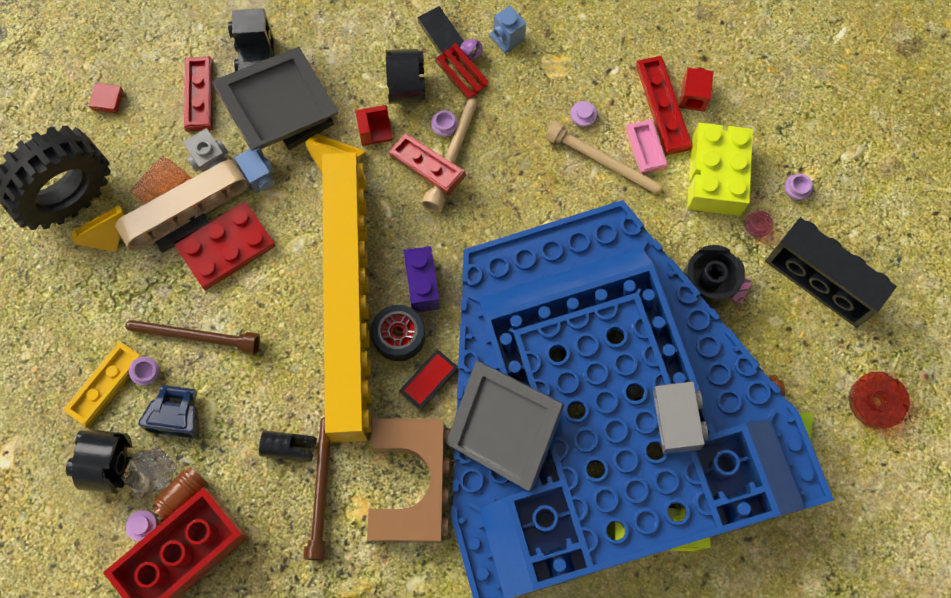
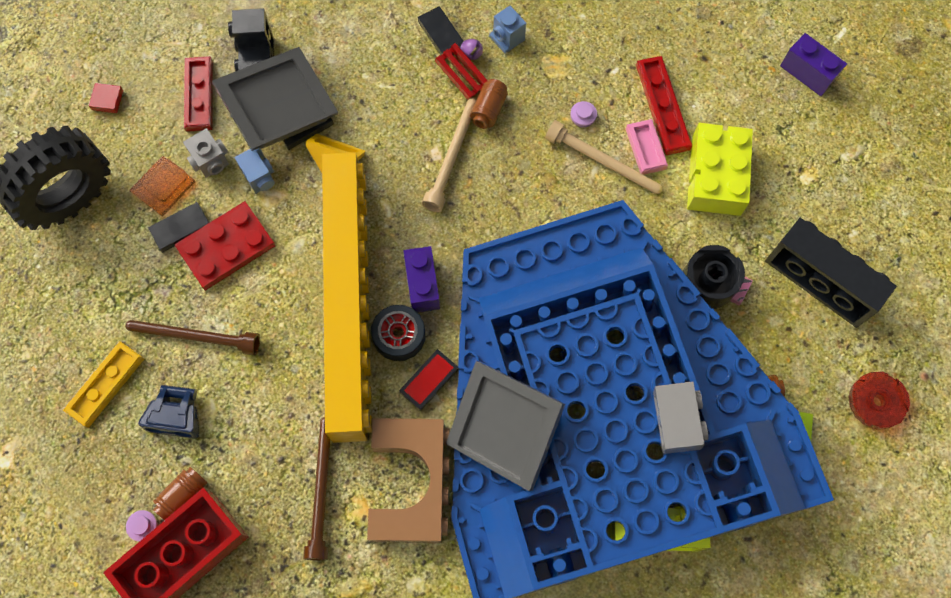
black brick [66,430,132,494] -> none
yellow slope [71,204,125,252] -> none
tan beam [115,160,249,251] -> none
clear brick [121,446,178,499] -> none
lavender plate [129,357,159,386] -> none
black hinge [259,430,317,462] -> none
red panel [355,105,393,146] -> none
black brick [385,49,426,104] -> none
tile [389,133,466,195] -> none
lavender plate [431,110,458,137] -> none
red brick [679,67,714,112] -> none
clear pink plate [745,211,773,238] -> none
lavender plate [785,174,813,200] -> none
none -> dark orange head [470,79,508,129]
none -> dark purple brick [780,33,847,97]

